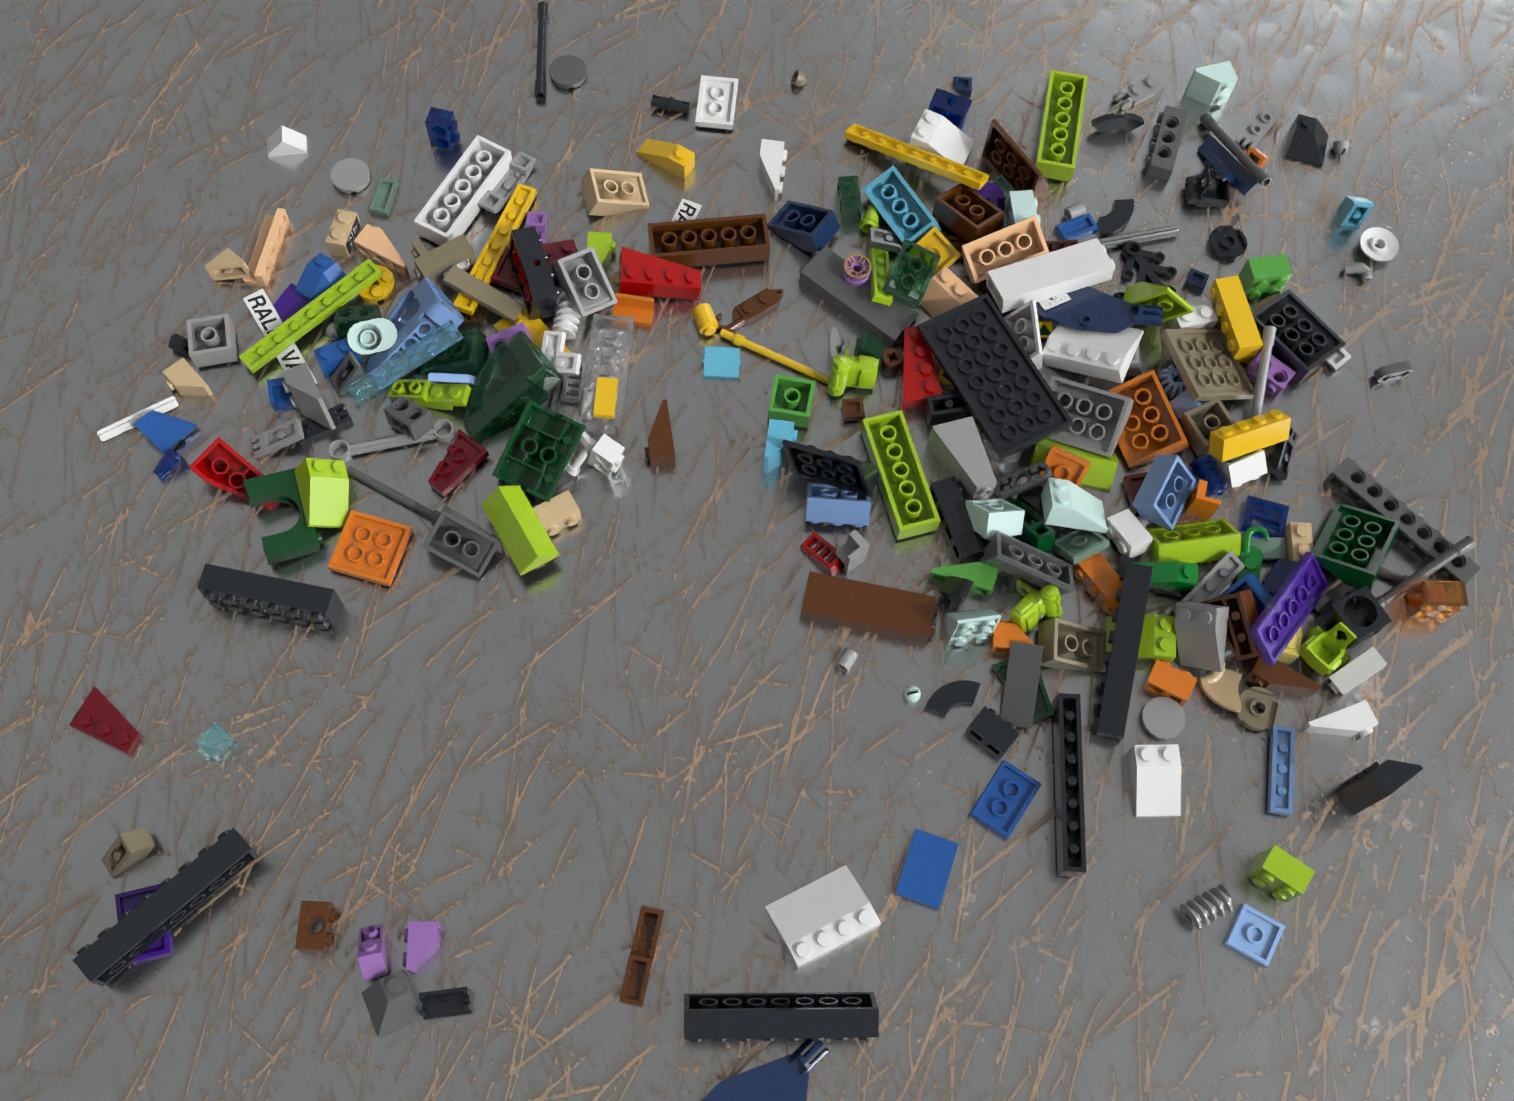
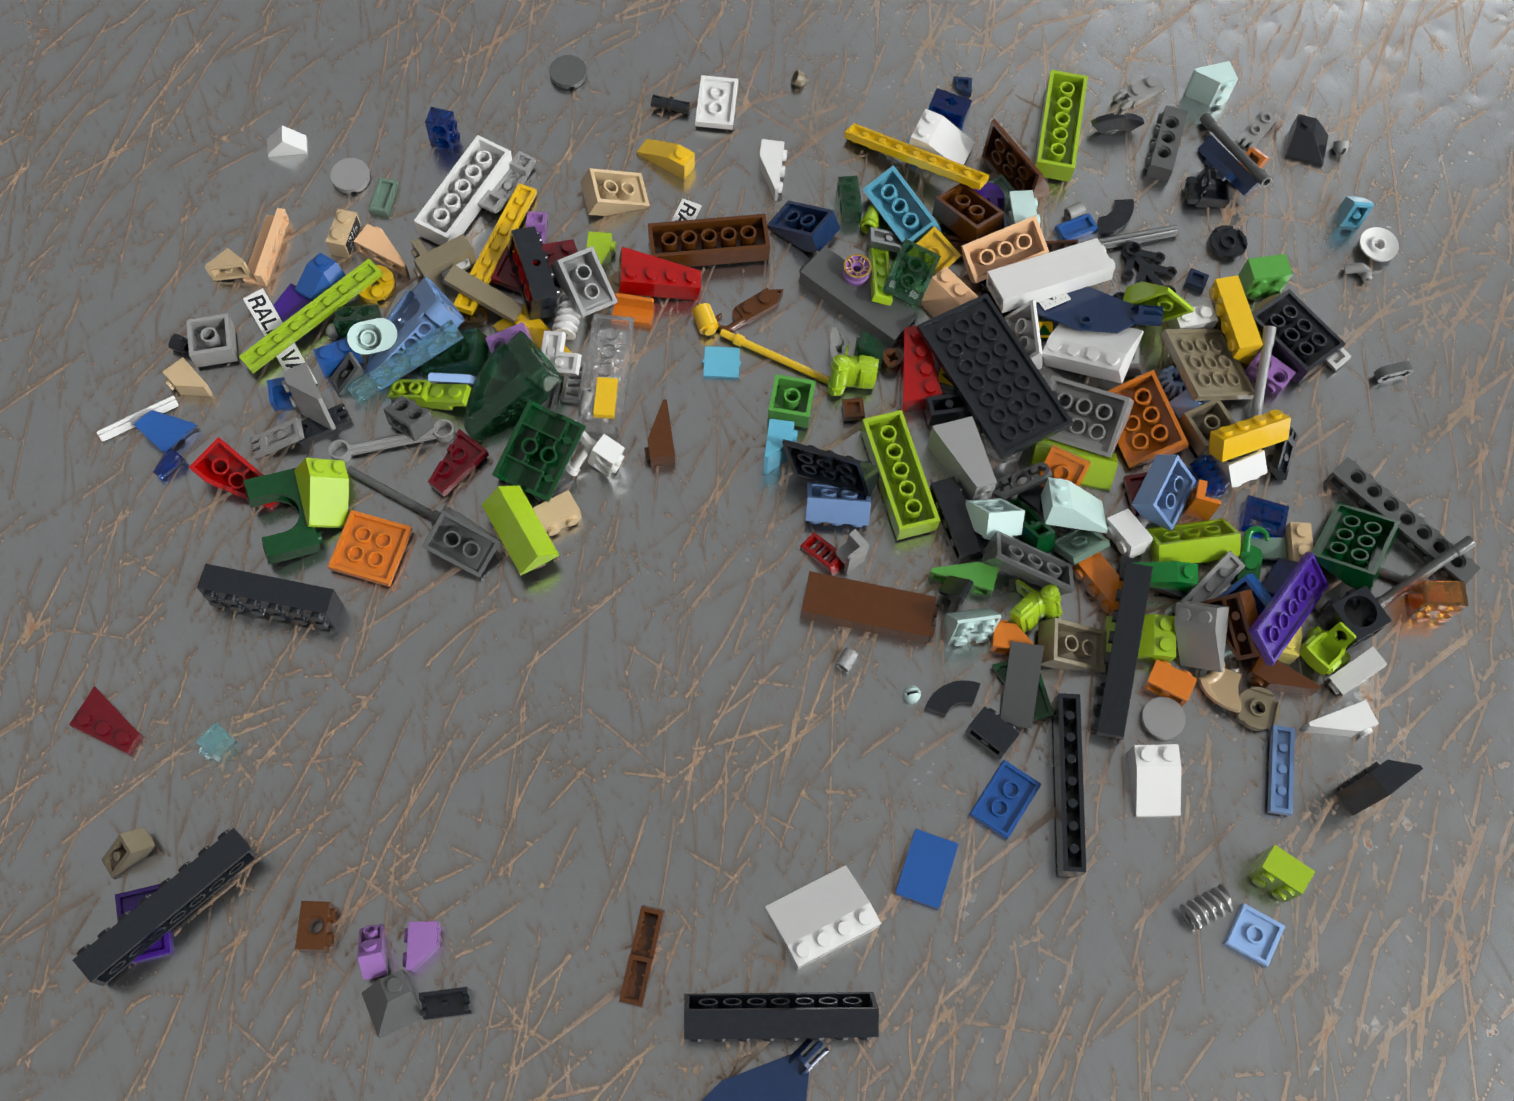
black piece [534,1,549,99] -> none

